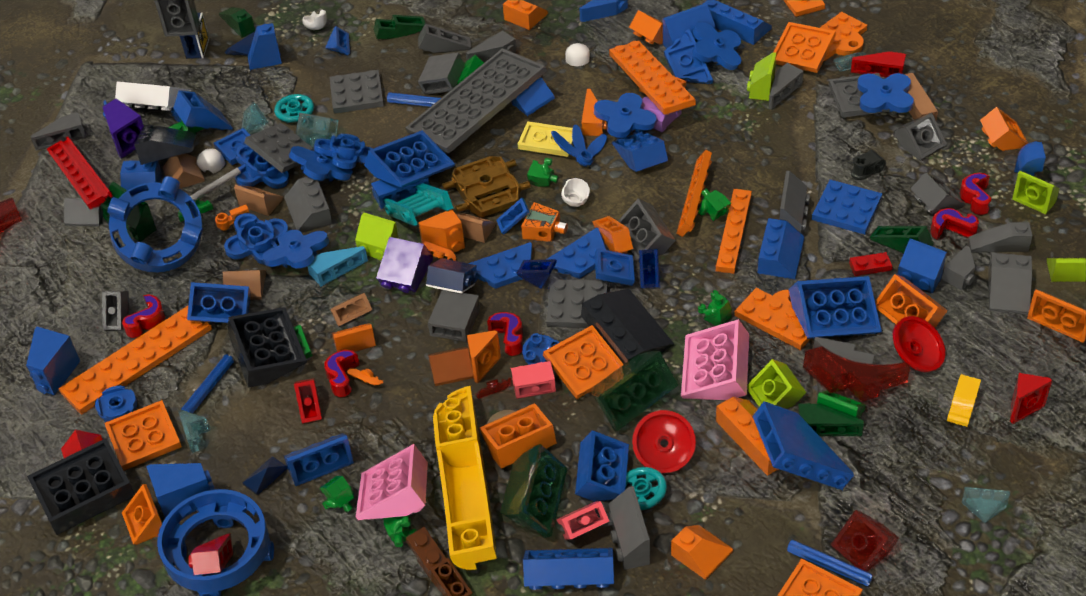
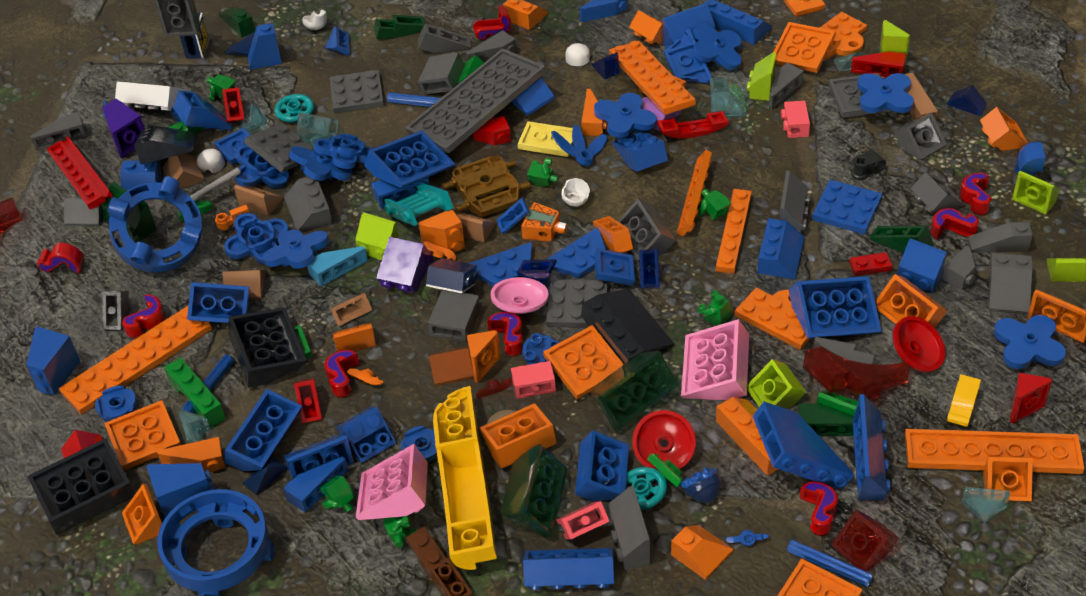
red slope [189,533,233,575] -> none
none -> red animal [37,243,85,273]
none -> orange slope [157,437,226,472]
none -> green arch [164,357,226,429]
none -> green piece [206,74,236,101]
none -> red slope [222,87,244,122]
none -> blue slope [224,389,302,471]
none -> blue slope [284,457,348,513]
none -> blue slope [336,407,396,463]
none -> blue plate [401,426,438,463]
none -> red slope [472,116,511,146]
none -> red animal [473,6,512,40]
none -> bright pink dish [491,277,548,314]
none -> clear blue slope [592,52,619,79]
none -> green plate [647,454,684,487]
none -> red slope [657,111,729,138]
none -> dark blue hair [680,468,722,503]
none -> clear light blue slope [710,78,746,116]
none -> blue piece [726,530,769,546]
none -> coral brick [781,101,810,138]
none -> red animal [800,481,838,535]
none -> blue slope [853,394,890,500]
none -> lime slope [880,20,910,63]
none -> orange plate [905,429,1085,474]
none -> clear blue slope [947,85,987,116]
none -> orange slope [983,456,1033,501]
none -> blue plant [994,315,1066,369]

